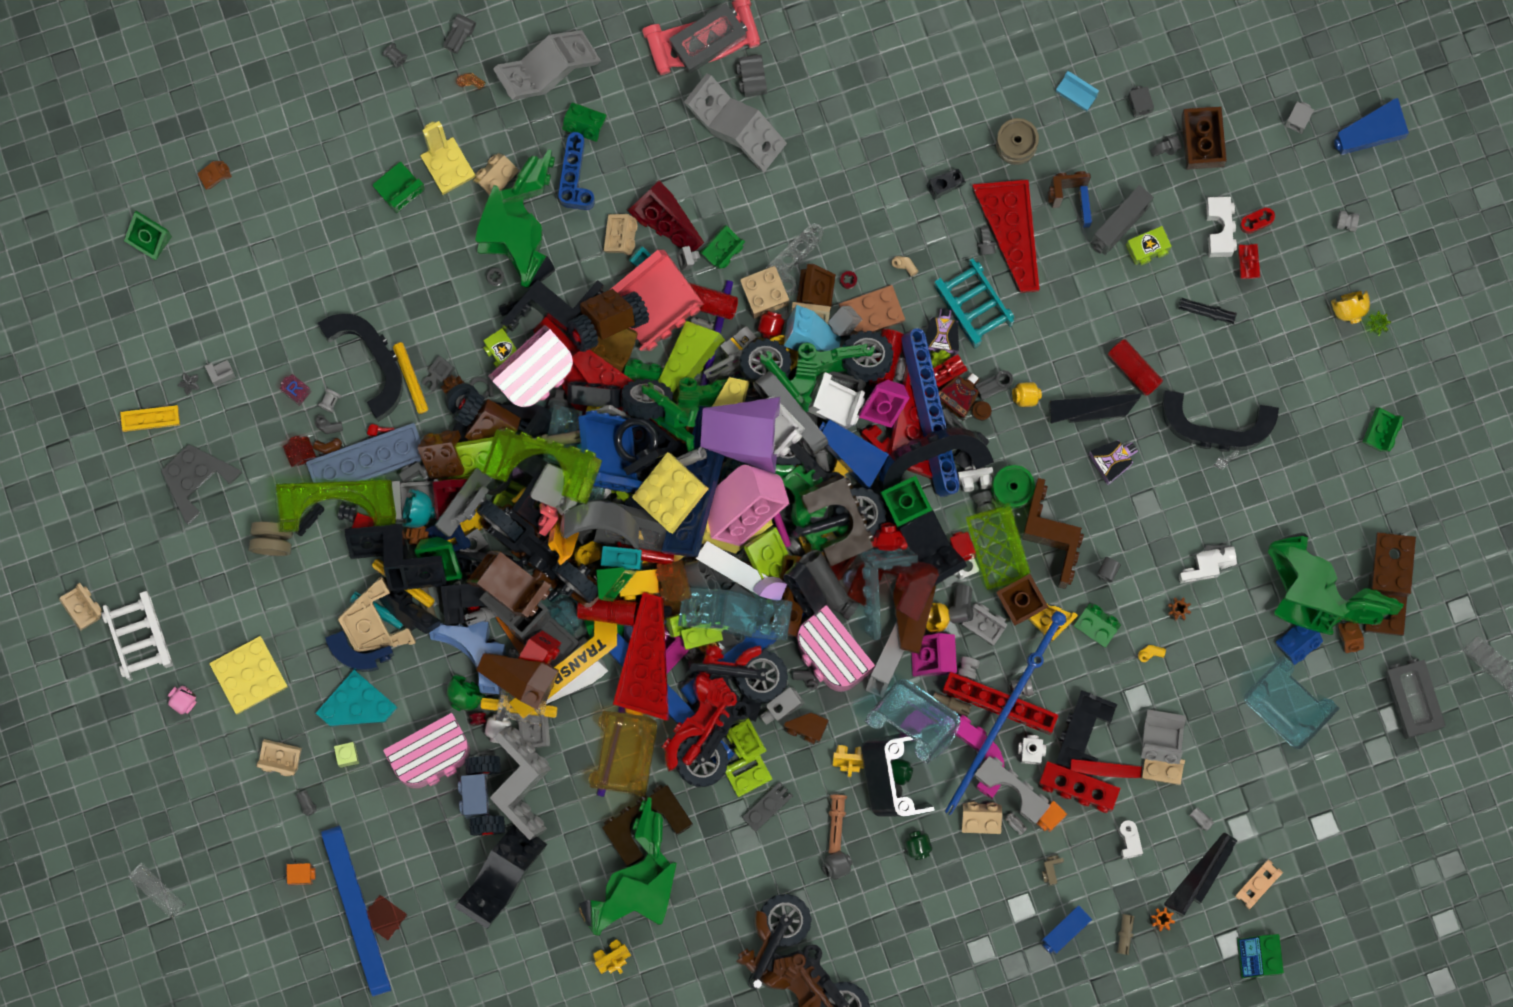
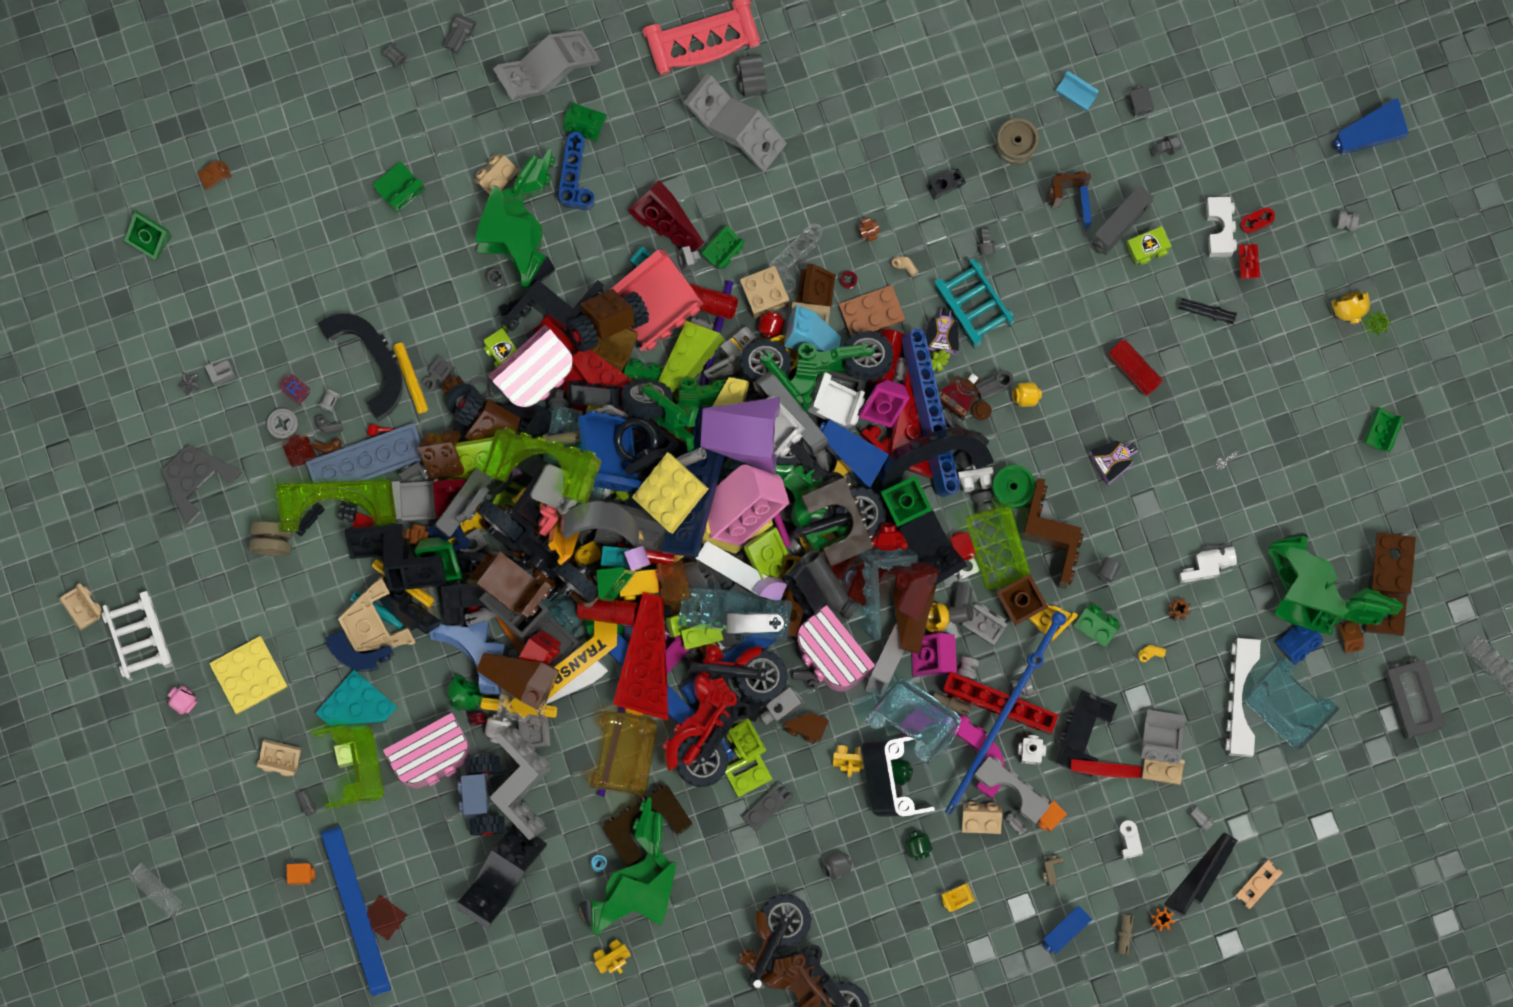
yellow plate [120,405,180,432] -> none
teal cylinder [402,489,435,528] -> none
light yellow bracket [420,121,476,195] -> none
clear orange arm [456,73,486,90] -> none
tan bracket [604,214,638,255] -> none
dark grey piece [669,3,748,74] -> none
light grey brick [828,306,863,336] -> none
nougat pin [828,795,847,854] -> none
red hips [933,354,968,388] -> none
red wing [972,180,1040,293] -> none
red brick [1038,761,1121,813] -> none
black wedge [1048,393,1141,424] -> none
black arch [1162,390,1279,452] -> none
reddish brown brick [1181,106,1227,170] -> none
slope [1237,934,1284,978] -> none
light grey brick [1285,101,1314,134] -> none
none -> light grey gear [267,409,298,439]
none -> clear neon green windscreen [312,725,384,811]
none -> medium azure hinge [591,855,607,872]
none -> lavender brick [624,546,650,571]
none -> piece [726,612,784,633]
none -> dark orange gear [858,217,881,242]
none -> yellow bracket [942,883,976,912]
none -> white arch [1225,638,1261,757]

